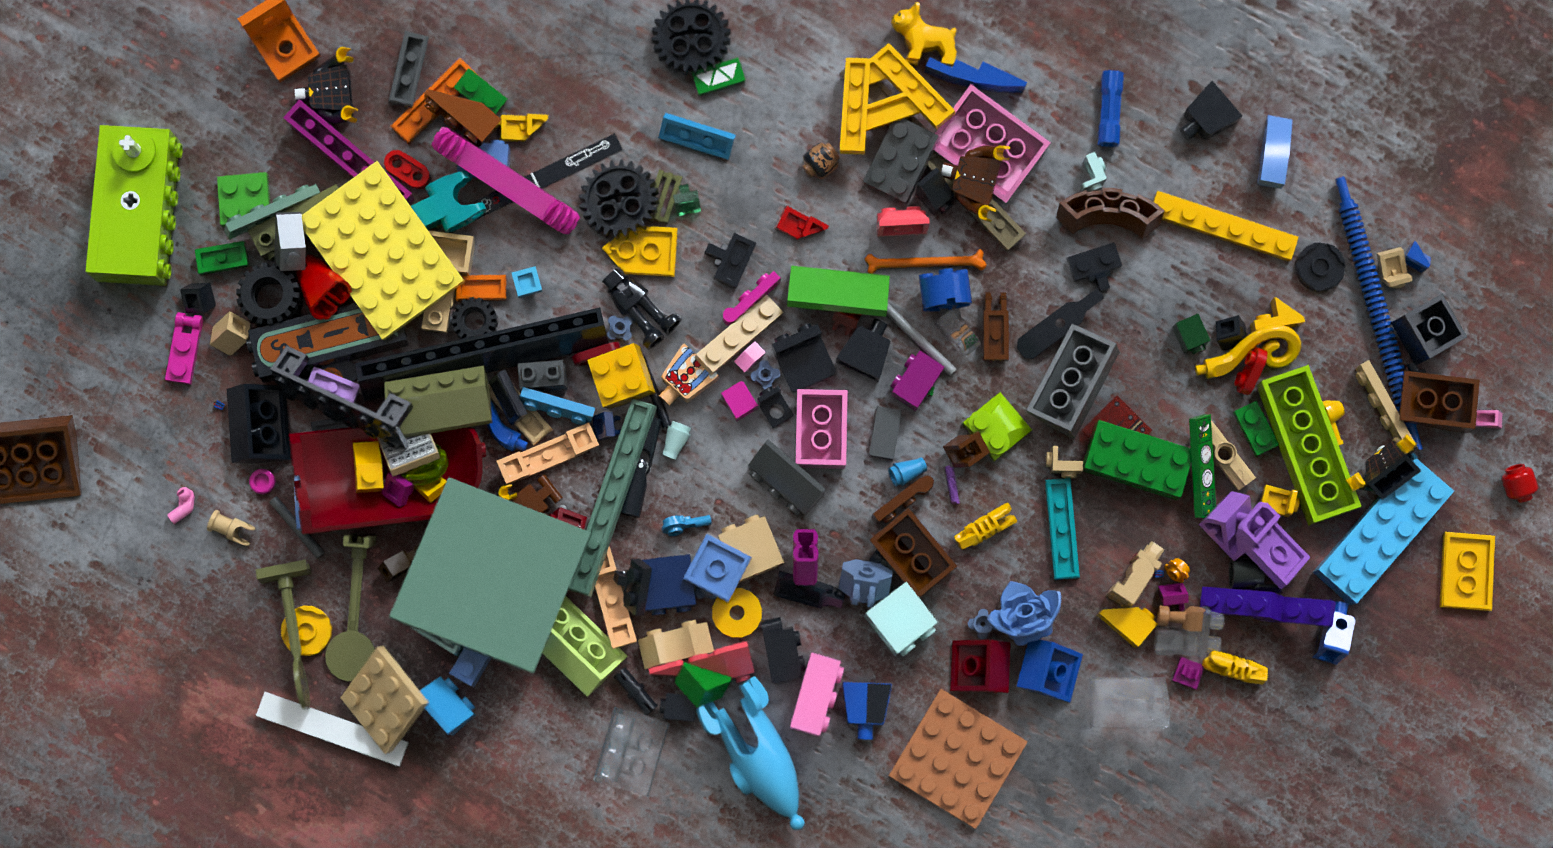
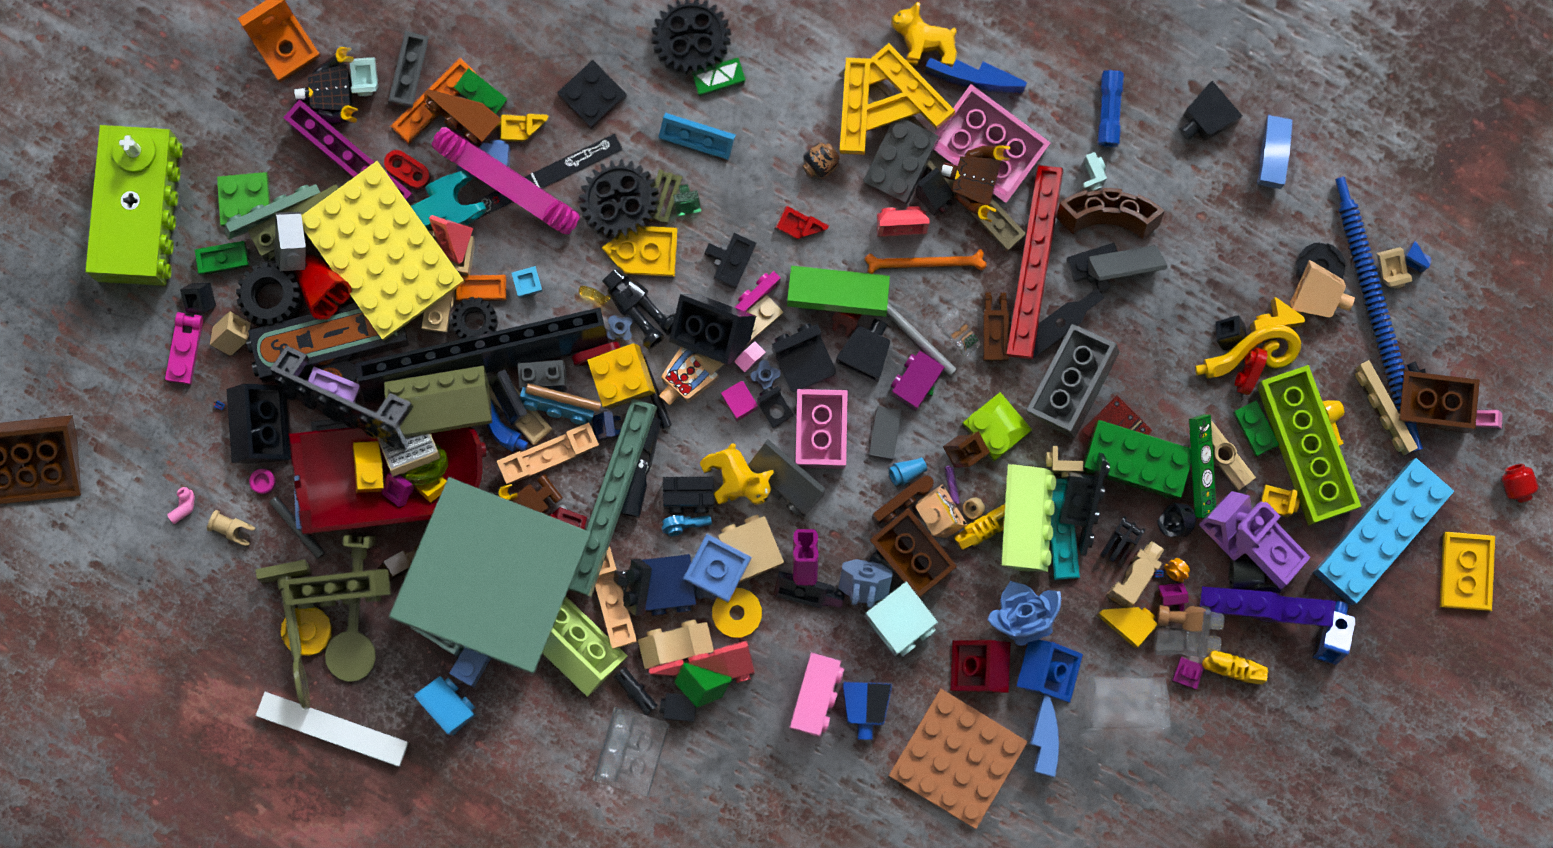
tan plate [341,646,429,754] -> none
light aqua cone [662,421,691,460] -> none
medium azure piece [696,676,804,830] -> none
black hinge [761,617,806,683] -> none
blue brick [919,268,972,312] -> none
sand blue plate [968,609,996,639] -> none
yellow plate [1153,191,1299,262] -> none
dark green brick [1172,314,1211,355] -> none
black torso [1346,434,1421,500] -> none
black brick [1391,294,1467,366] -> none
none -> olive brick [283,569,390,609]
none -> light aqua bracket [350,57,378,96]
none -> coral slope [429,215,473,264]
none -> medium nougat bar [525,384,601,412]
none -> black plate [557,59,627,129]
none -> clear yellow piece [579,285,611,305]
none -> black brick [663,477,714,514]
none -> black slope [669,294,756,365]
none -> yellow animal [700,443,774,505]
none -> light nougat torso [915,484,967,538]
none -> tan hinge [963,497,985,519]
none -> yellowish green slope [1002,464,1056,572]
none -> plate [1007,165,1063,359]
none -> medium blue slope [1029,695,1059,777]
none -> black bracket [1059,453,1110,556]
none -> dark grey slope [1088,245,1167,281]
none -> black arm [1100,516,1146,569]
none -> black piece [1157,503,1196,537]
none -> light nougat torso [1290,260,1355,317]

